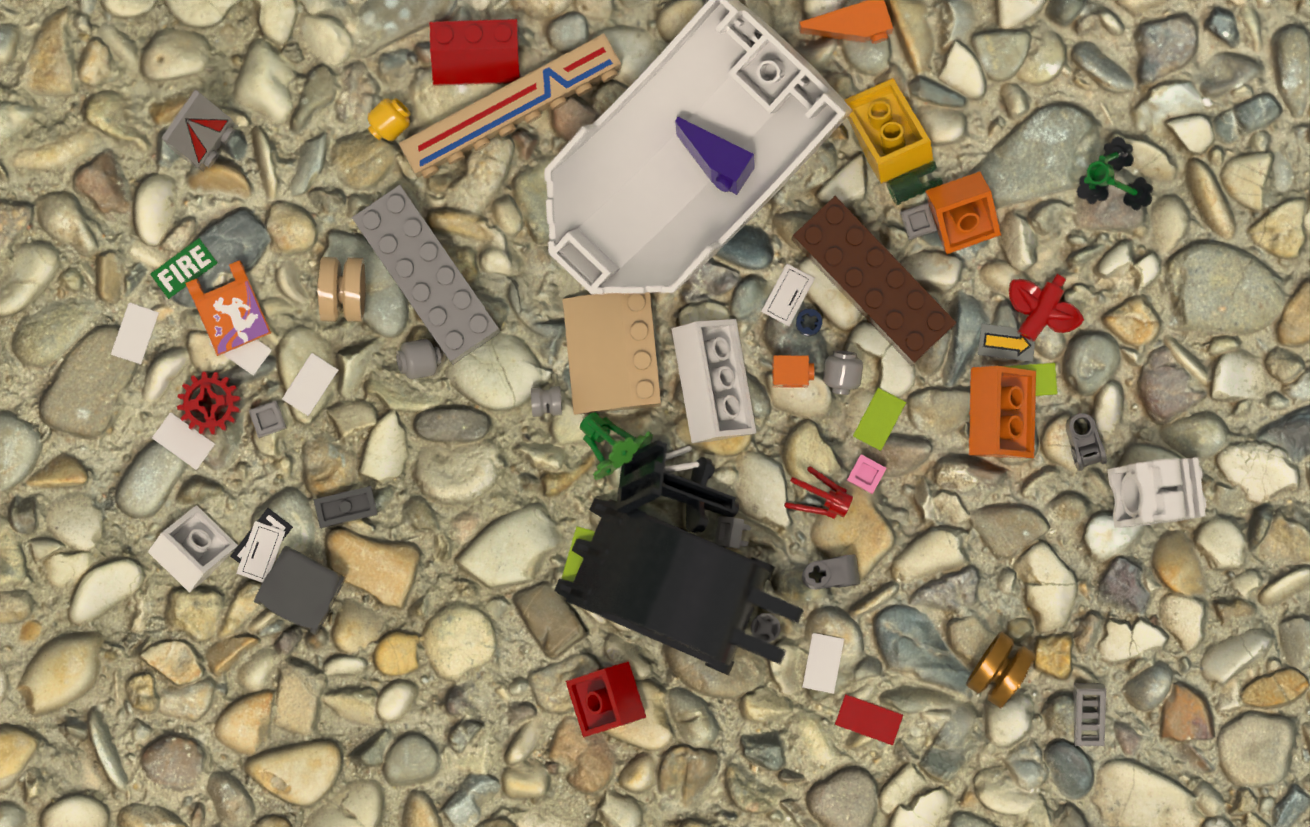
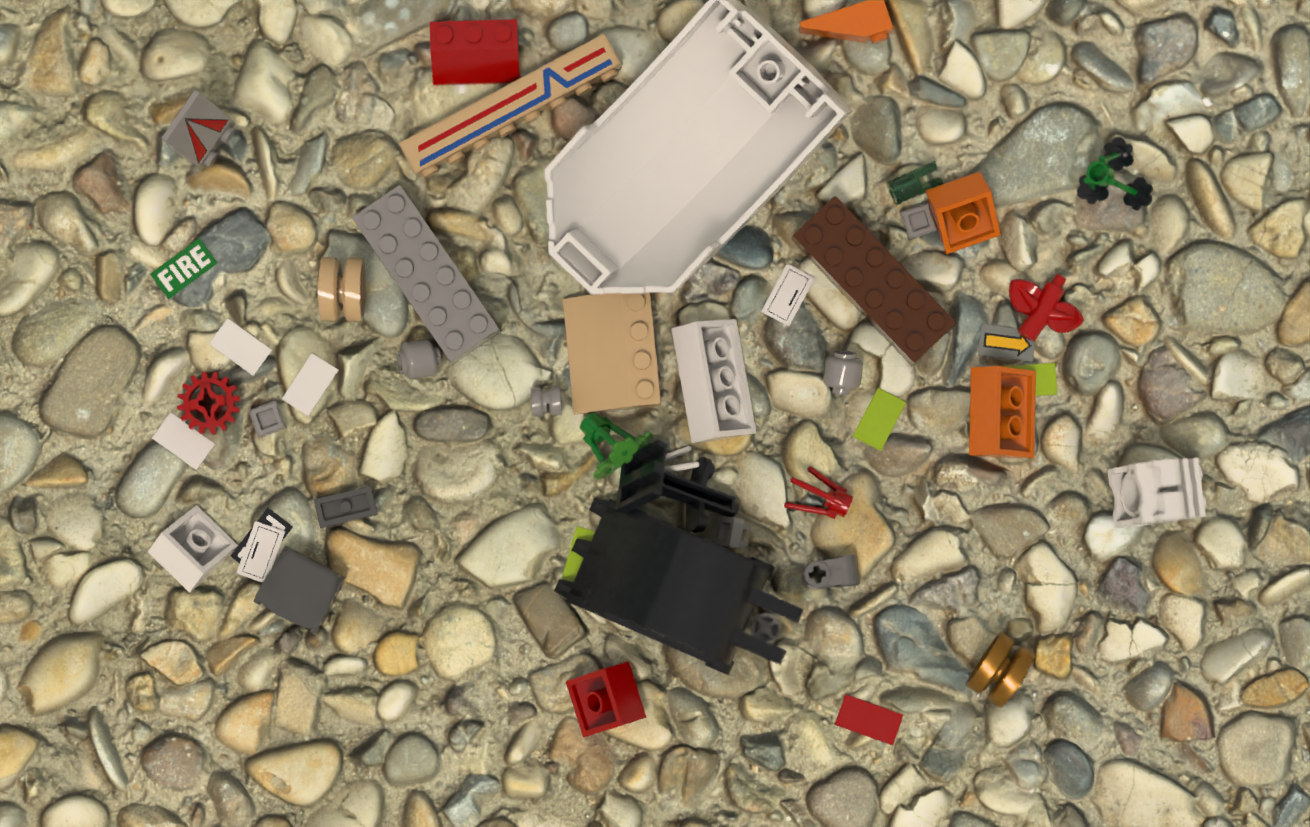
white sticker [111,303,159,364] -> none
flag [186,260,271,356] -> none
yellow head [367,98,411,141] -> none
dark purple slope [675,117,755,195] -> none
orange brick [772,355,814,388] -> none
dark blue bush [796,309,822,336] -> none
white sticker [802,633,844,694] -> none
yellow slope [844,78,933,184] -> none
bright pink plate [846,454,886,494] -> none
flat silver piece [1065,413,1107,471] -> none
light grey slope [1073,683,1106,746] -> none

